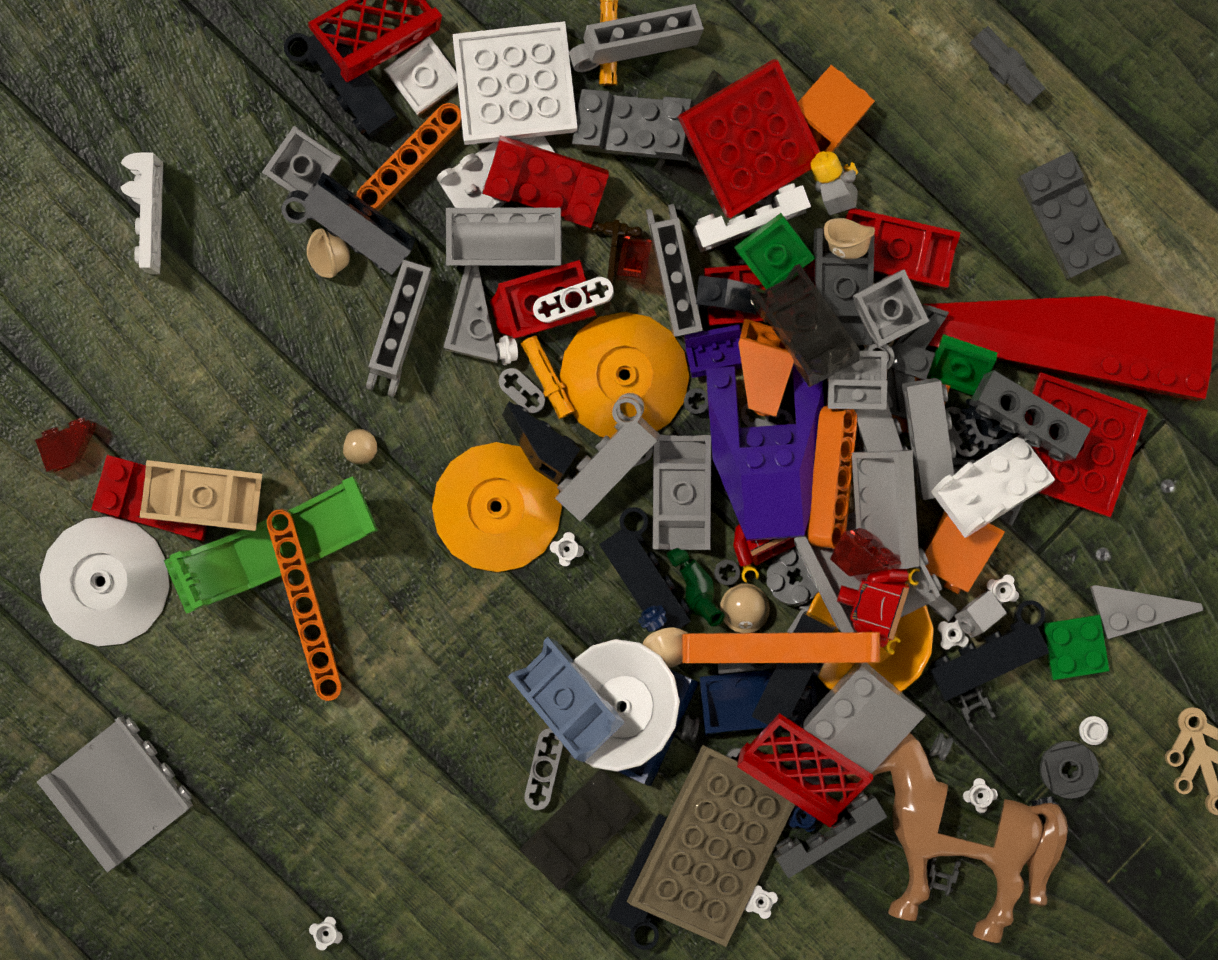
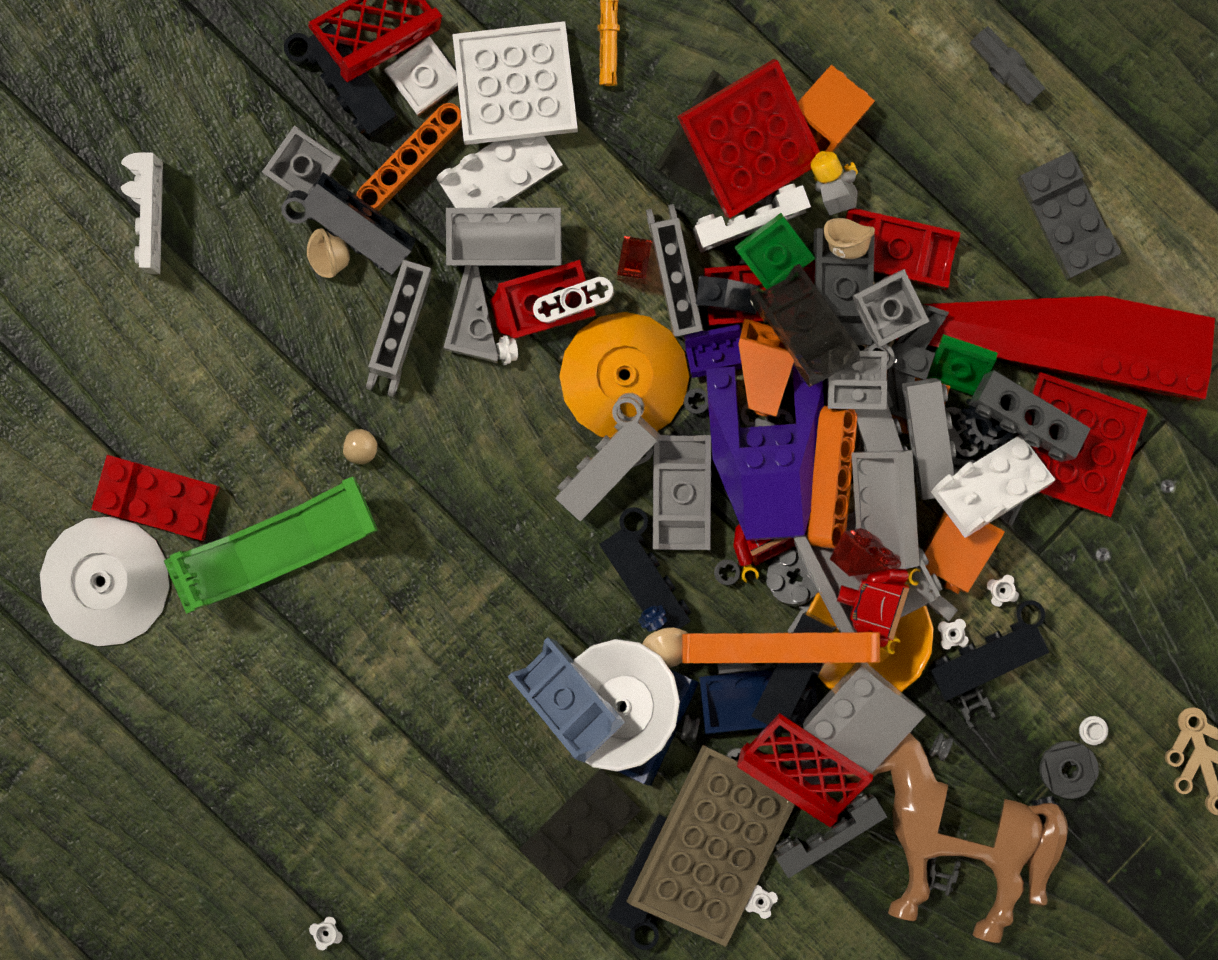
clear red slope [35,417,96,473] -> none
light grey panel [37,716,193,872] -> none
tan piece [140,460,262,531] -> none
orange beam [267,508,342,701] -> none
light orange dish [432,442,562,572] -> none
red piece [482,135,609,228] -> none
light grey beam [499,368,545,414] -> none
black slope [502,401,581,484] -> none
light orange pin [520,335,575,419] -> none
light grey beam [525,728,563,810] -> none
white plate [550,532,584,566] -> none
light grey hinge [569,4,704,72] -> none
dark grey piece [572,89,695,161] -> none
dark brown piece [589,219,643,310] -> none
dark green arm [667,548,724,627] -> none
tan helmet [720,583,770,633] -> none
dark blue plate [788,805,816,832] -> none
light grey brick [954,590,1007,638] -> none
white plate [963,778,998,813] -> none
green plate [1042,615,1110,680] -> none
light grey wing [1090,585,1203,639] -> none

